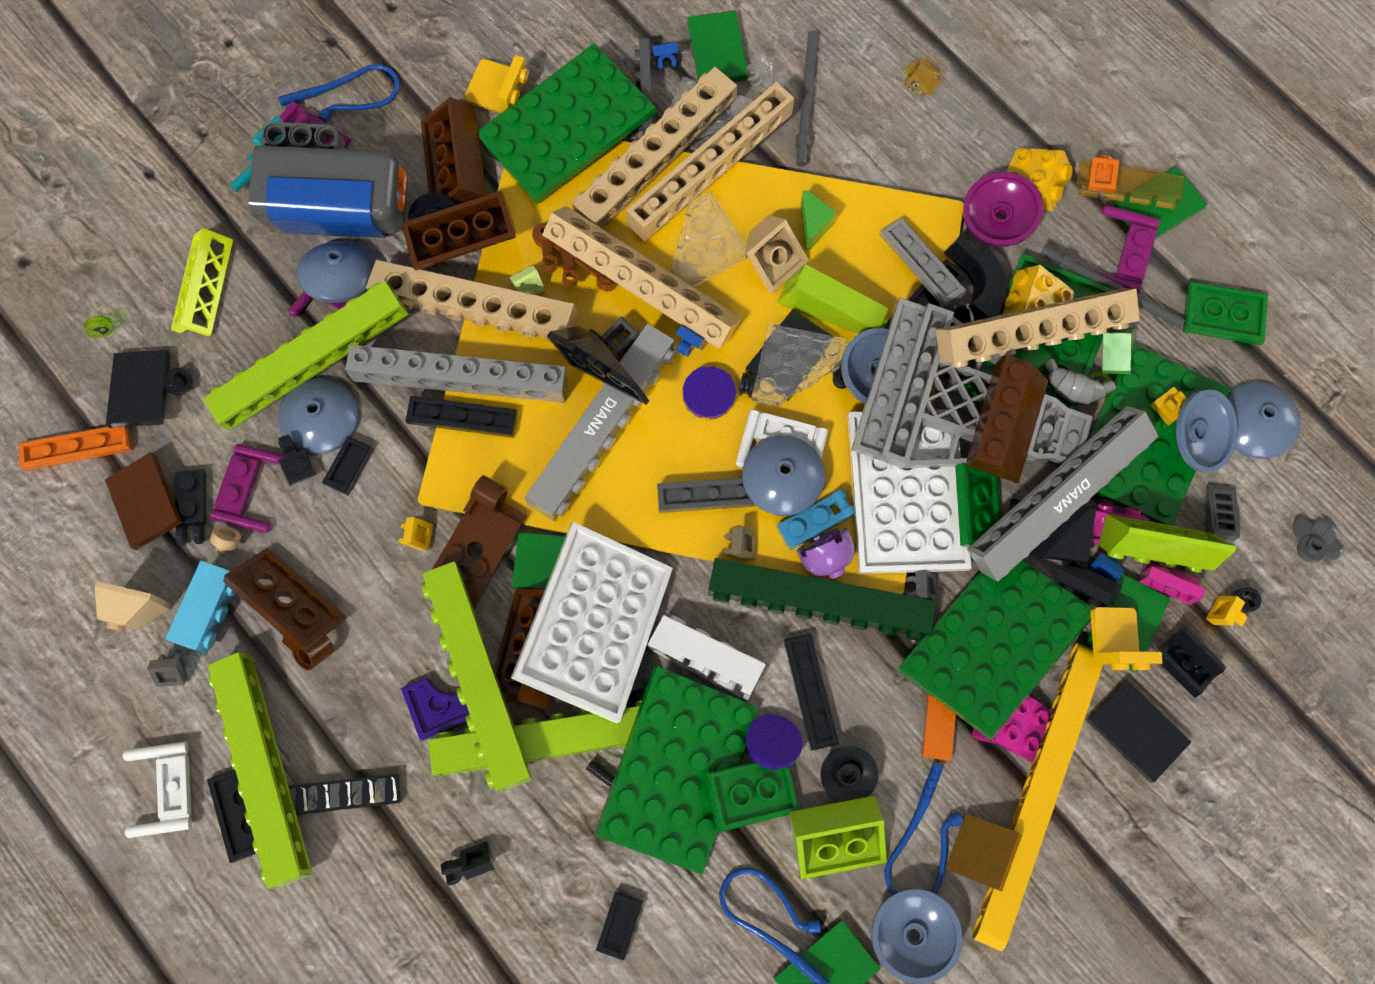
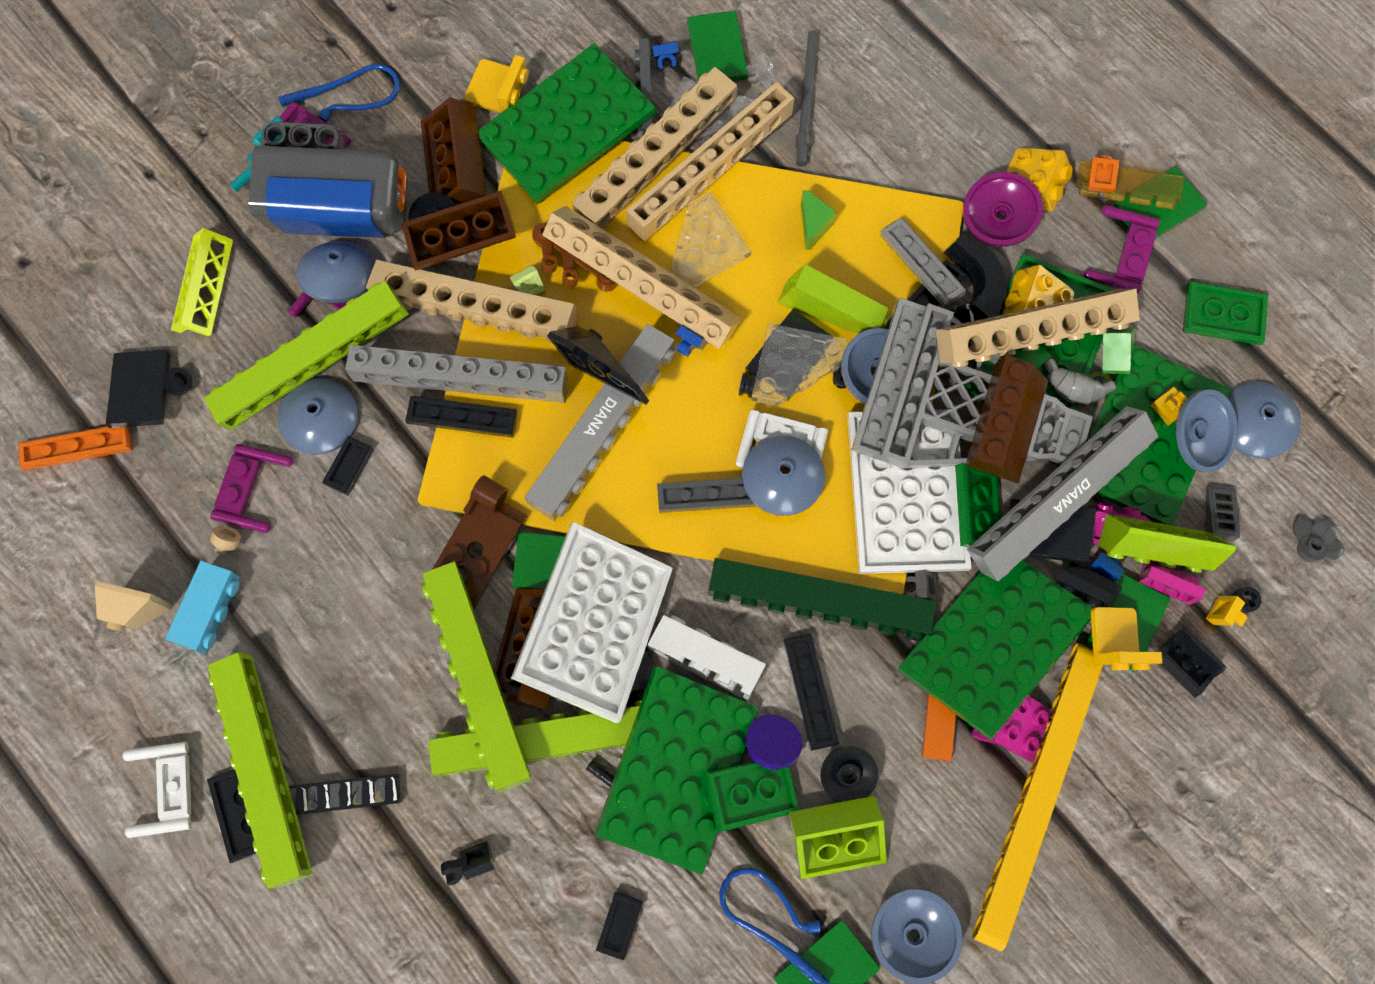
clear neon green tile [84,316,114,338] -> none
reddish brown tile [105,452,183,550] -> none
flat silver tile [147,653,187,687] -> none
black hinge [175,469,207,546] -> none
reddish brown hinge [223,547,347,671] -> none
black plate [278,434,315,486] -> none
yellow tile [398,517,433,551] -> none
dark purple tile [401,677,470,742] -> none
dark grey slope [601,316,640,360] -> none
dark purple tile [683,366,736,419] -> none
dark tan tile [724,526,756,560] -> none
tan slope [745,215,809,294] -> none
dark azure plate [776,489,855,551] -> none
medium lavender cylinder [796,528,854,579] -> none
blue piece [884,763,963,895] -> none
clear yellow head [903,58,942,97] -> none
pearl gold tile [945,814,1022,892] -> none
dark grey bar [1040,245,1185,328] -> none
black tile [1086,680,1191,783] -> none

